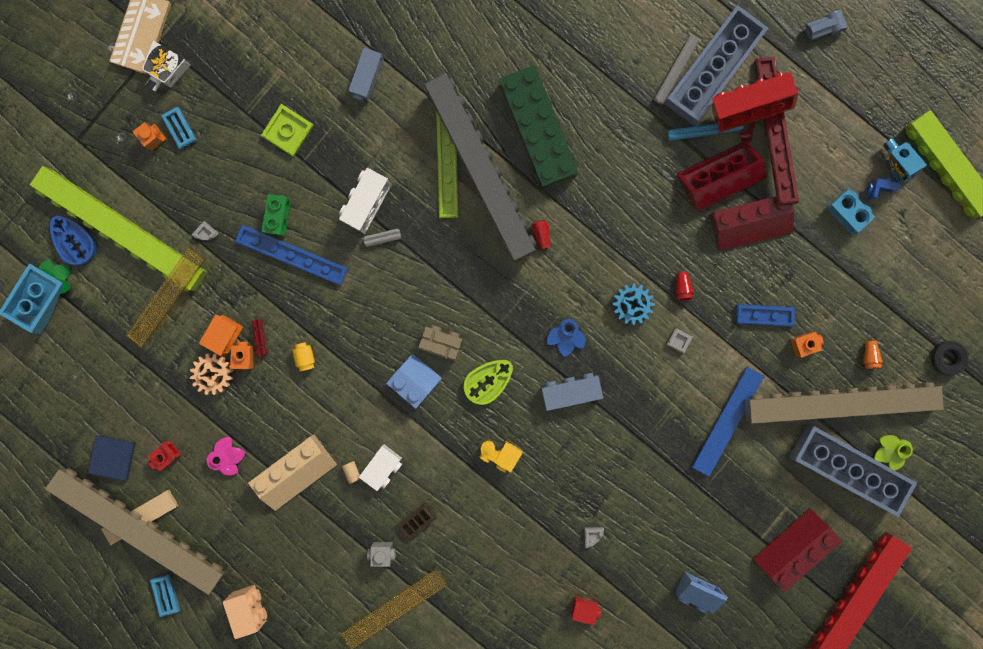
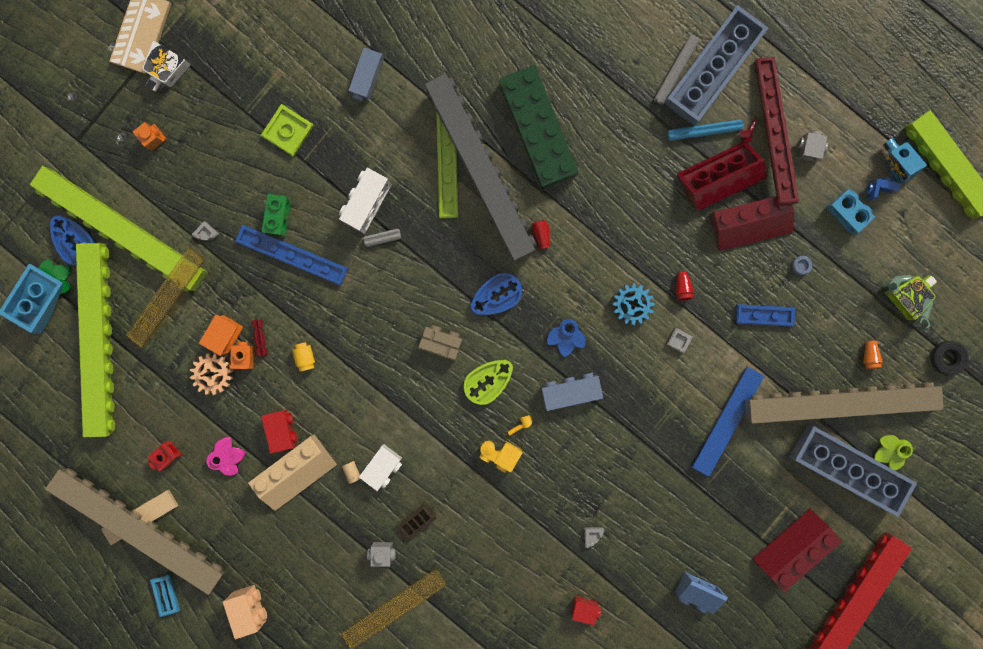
dark blue tile [88,435,135,481] -> none
dark azure tile [161,107,197,150] -> none
medium blue slope [386,354,442,408] -> none
red brick [712,72,798,133] -> none
orange brick [790,332,824,358] -> none
sand blue piece [805,10,848,40] -> none
none -> lime brick [76,243,115,437]
none -> red brick [261,409,298,454]
none -> blue piece [471,273,522,315]
none -> yellow hand [508,415,532,435]
none -> sand blue tile [791,256,813,275]
none -> light grey brick [798,131,828,162]
none -> torso [883,275,937,332]

